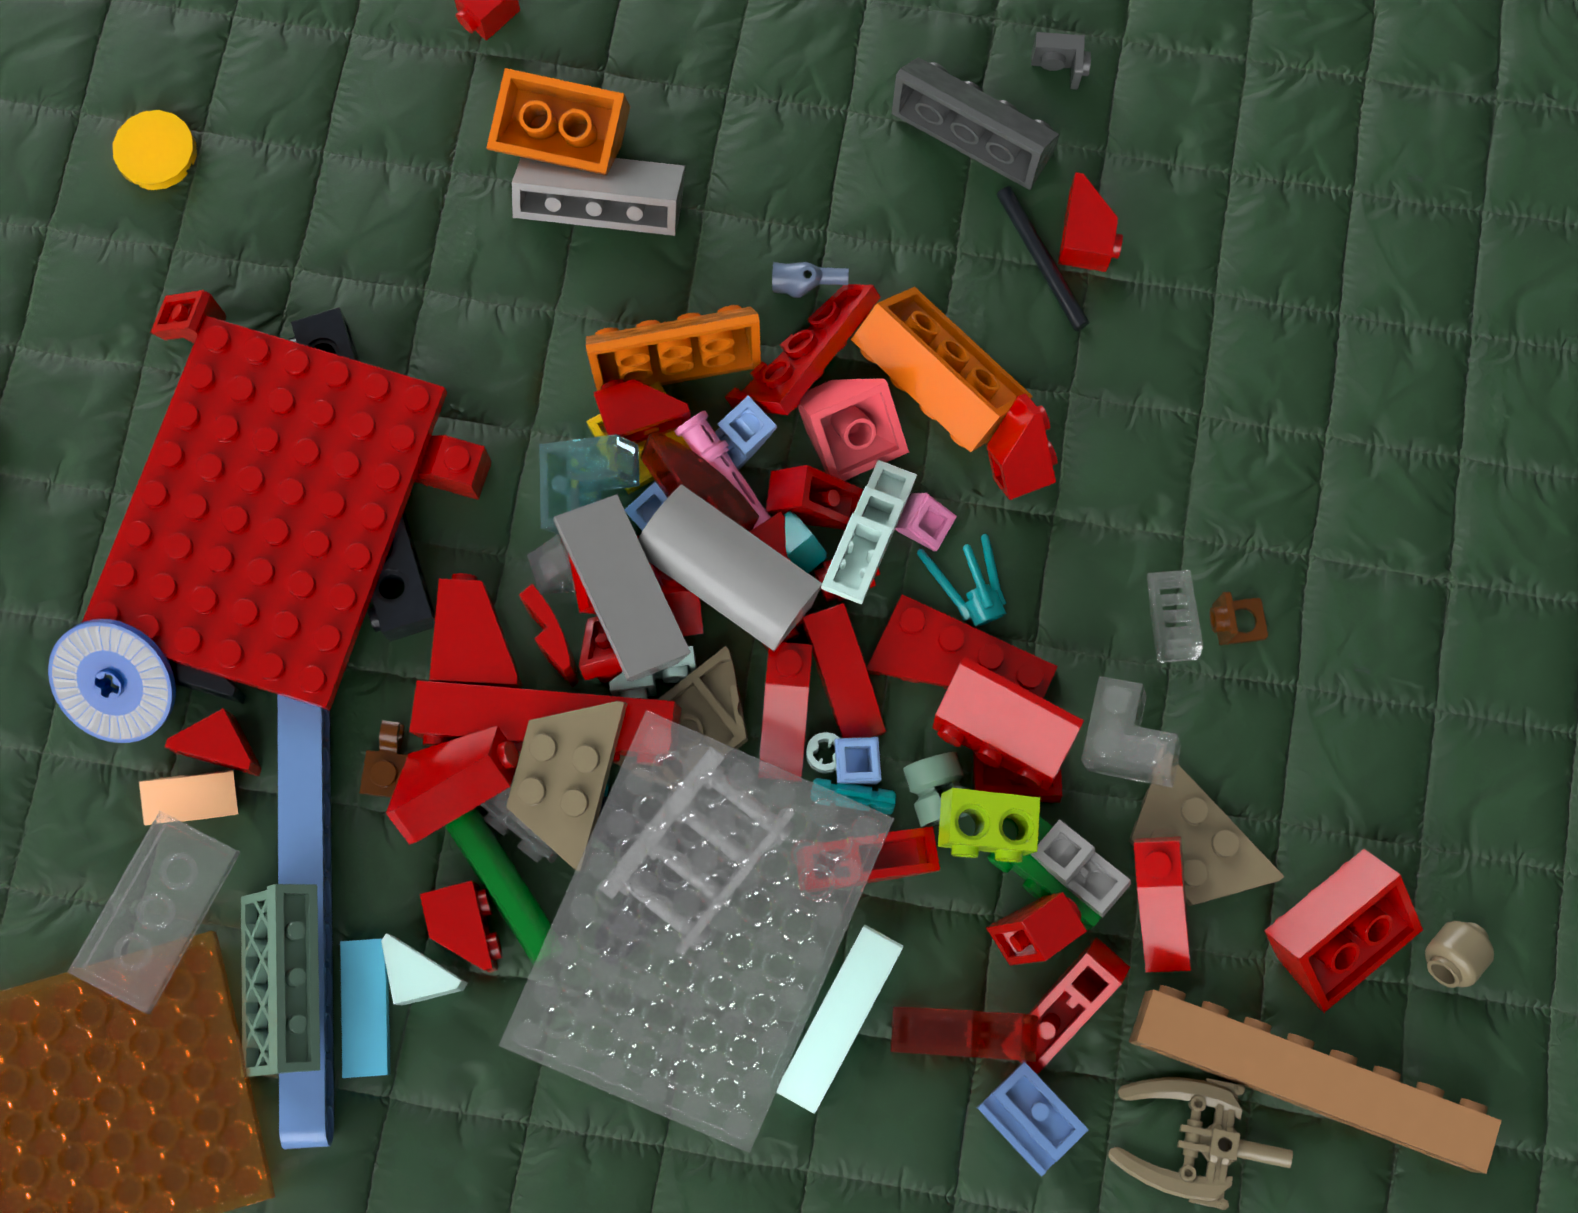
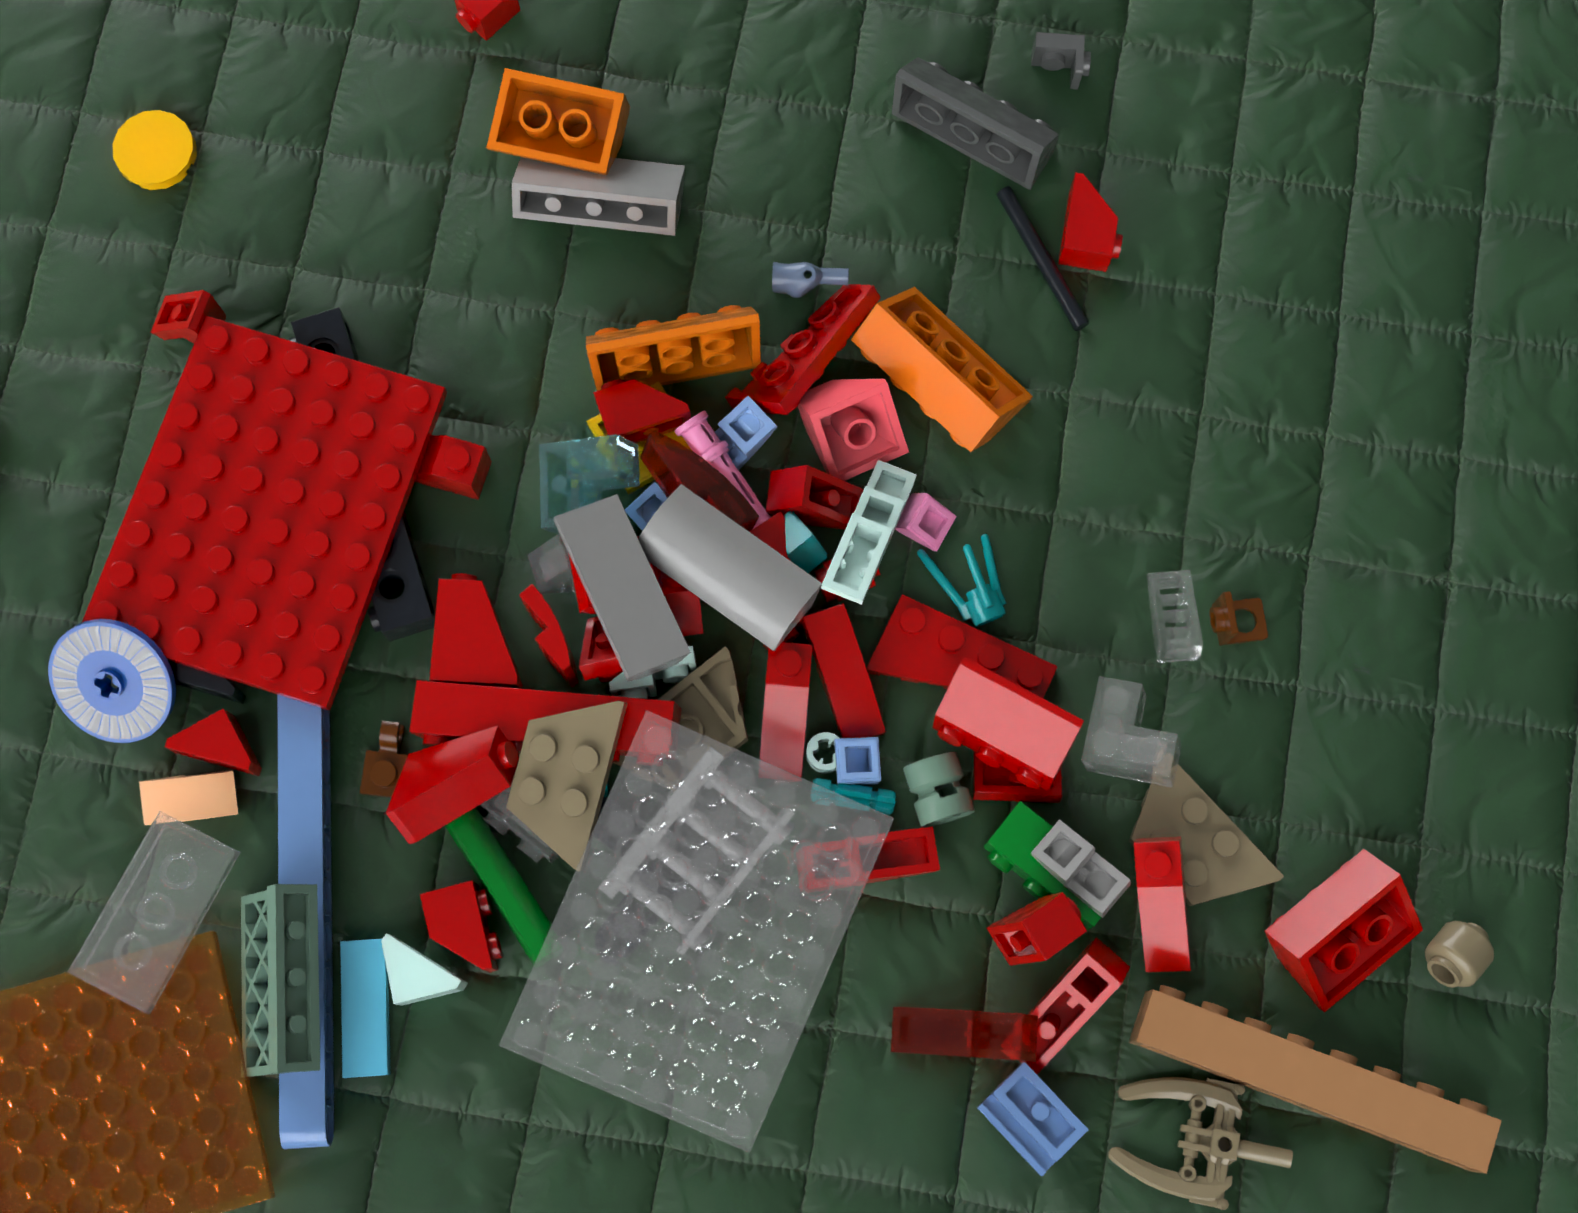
light aqua slope [775,924,904,1114] -> none
lime brick [938,788,1040,862] -> none
red slope [986,393,1058,500] -> none

